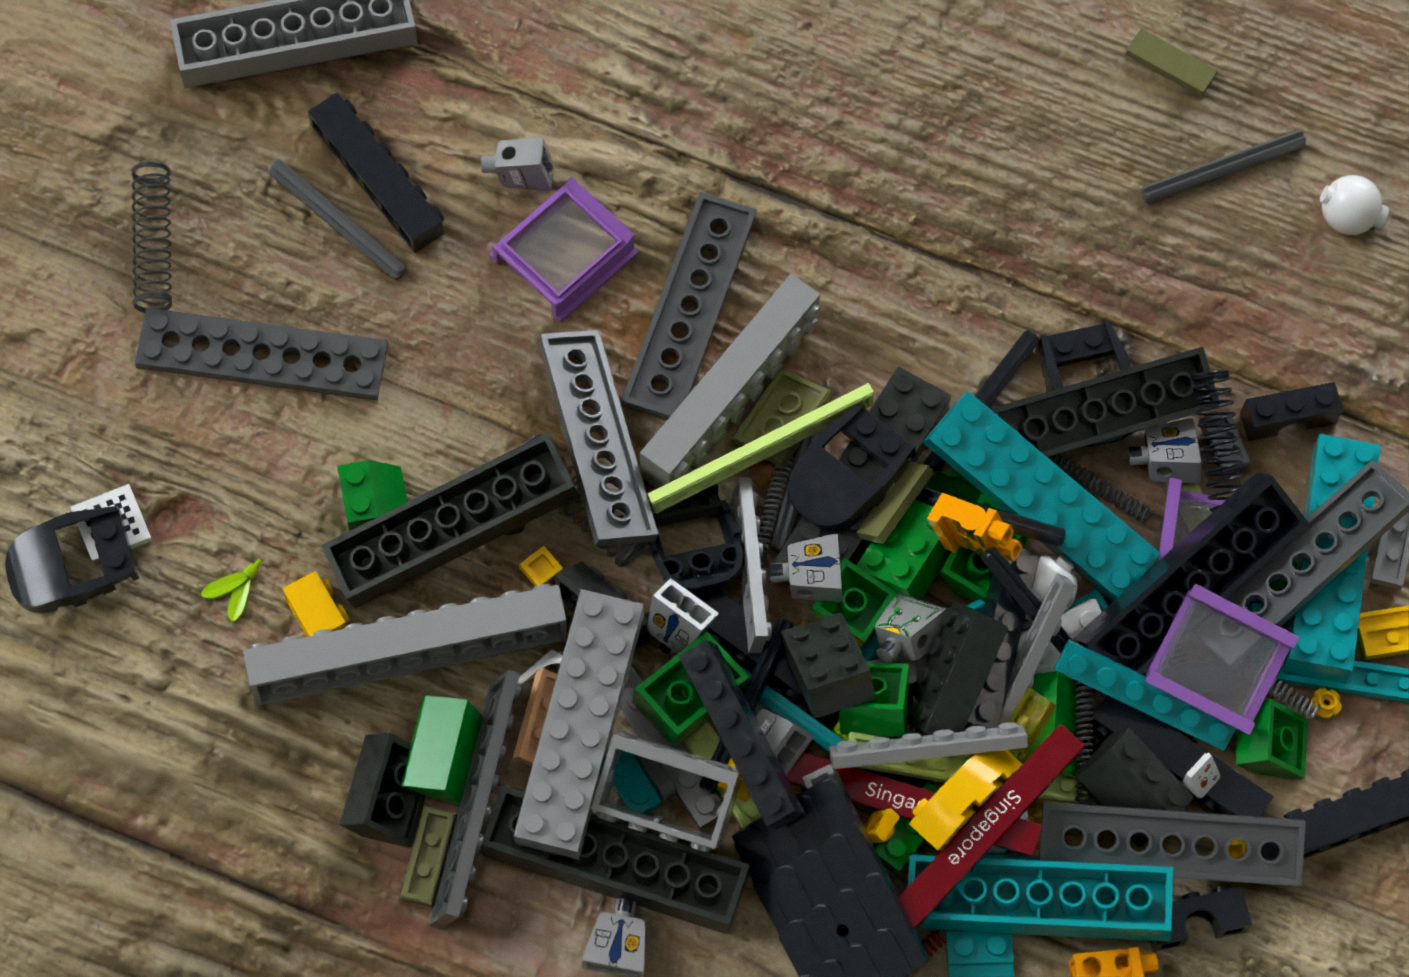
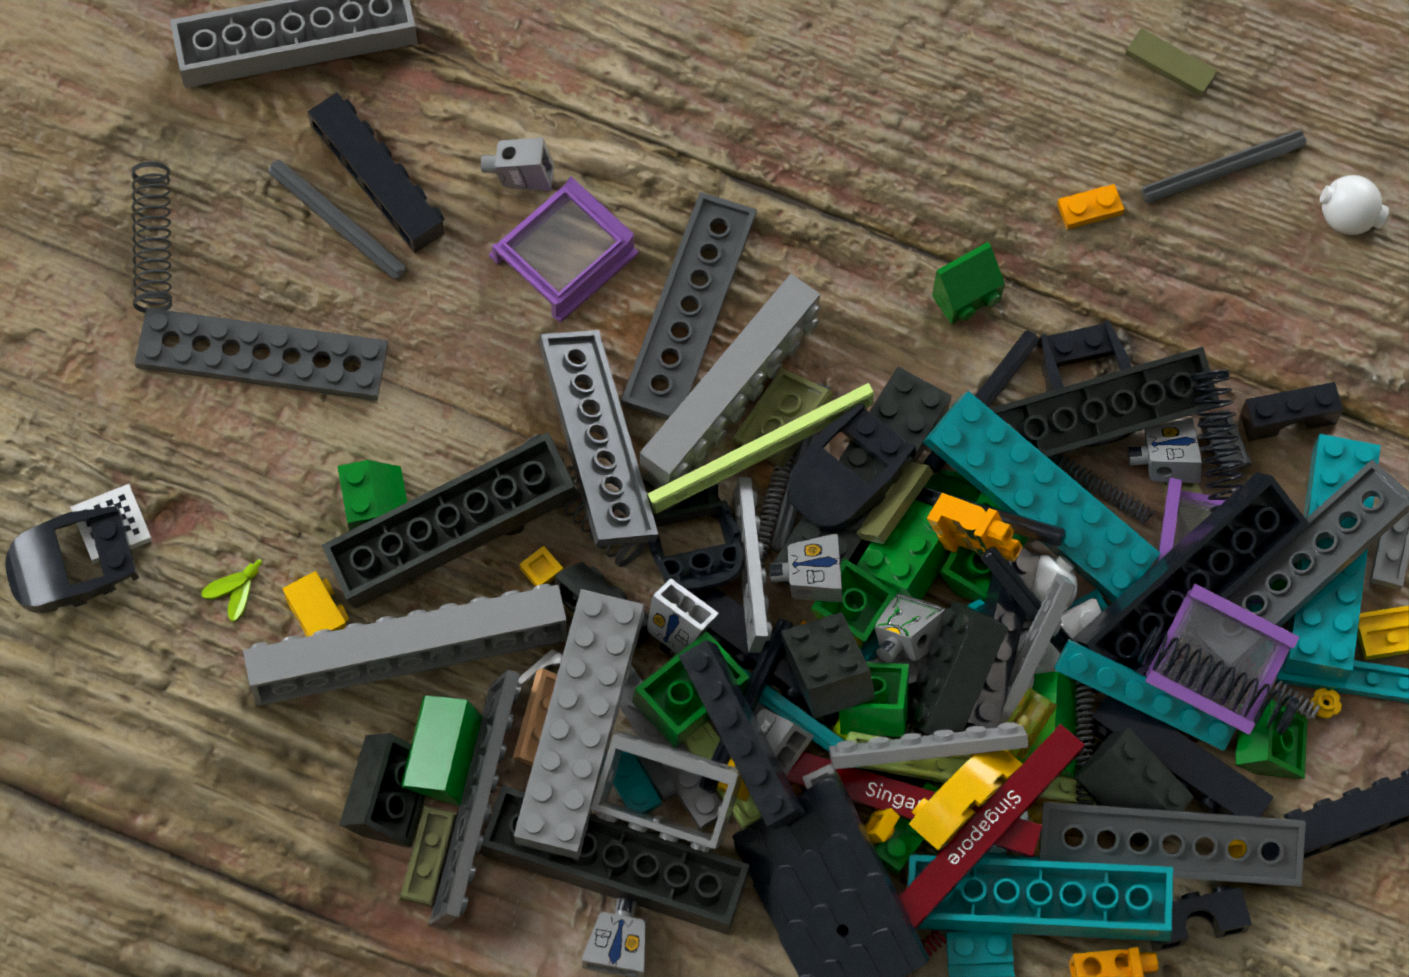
white slope [1182,753,1220,799] -> none
none -> green slope [932,242,1005,324]
none -> light orange plate [1057,184,1124,230]
none -> black piece [1137,626,1300,736]

